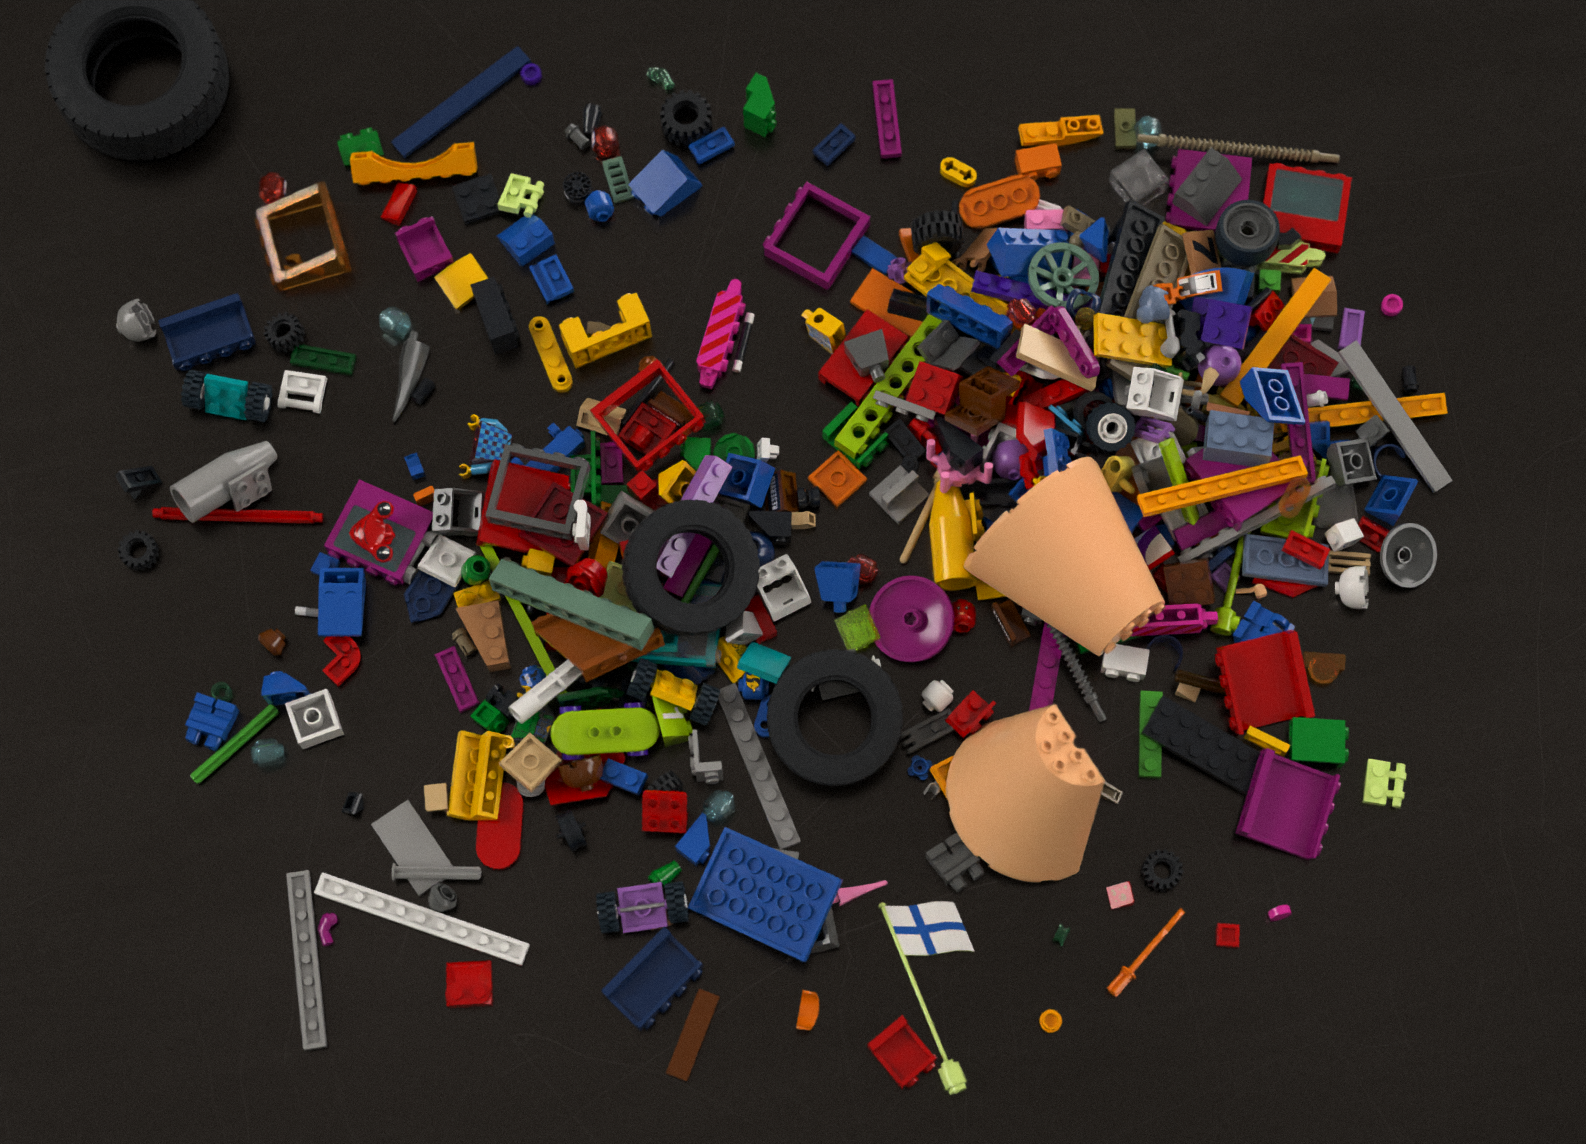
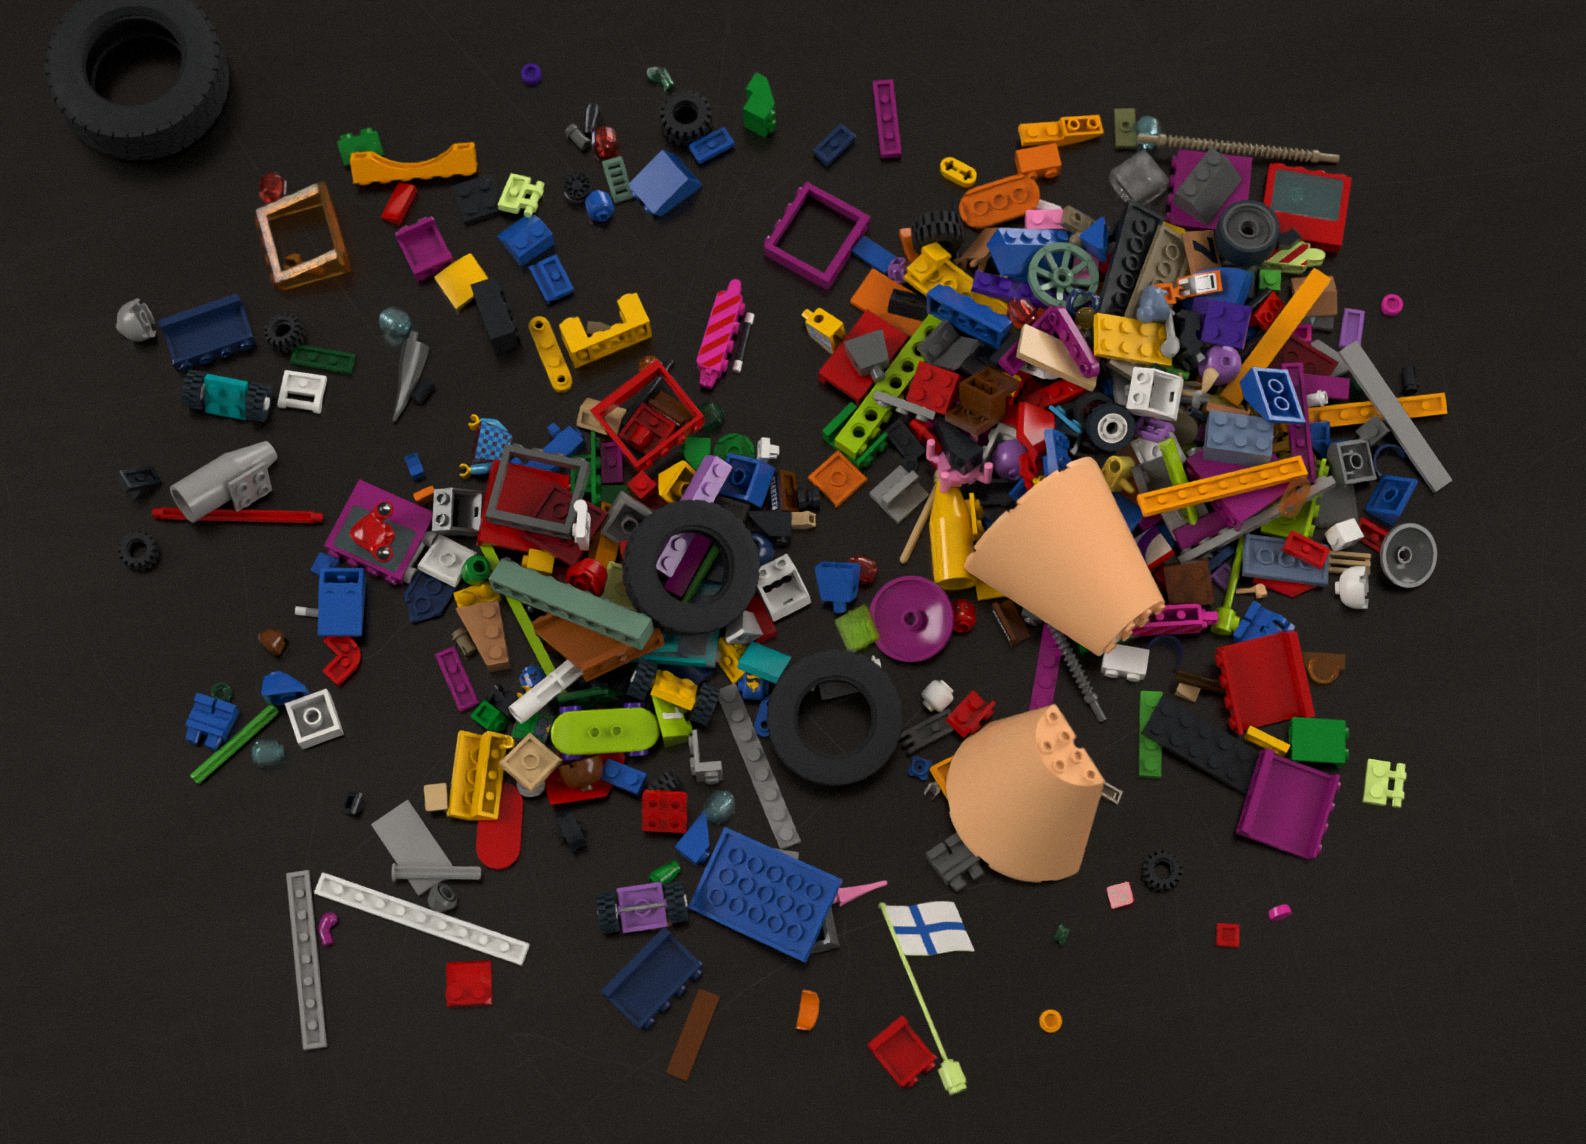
dark blue tile [391,46,531,159] -> none
orange piece [1107,908,1185,997] -> none

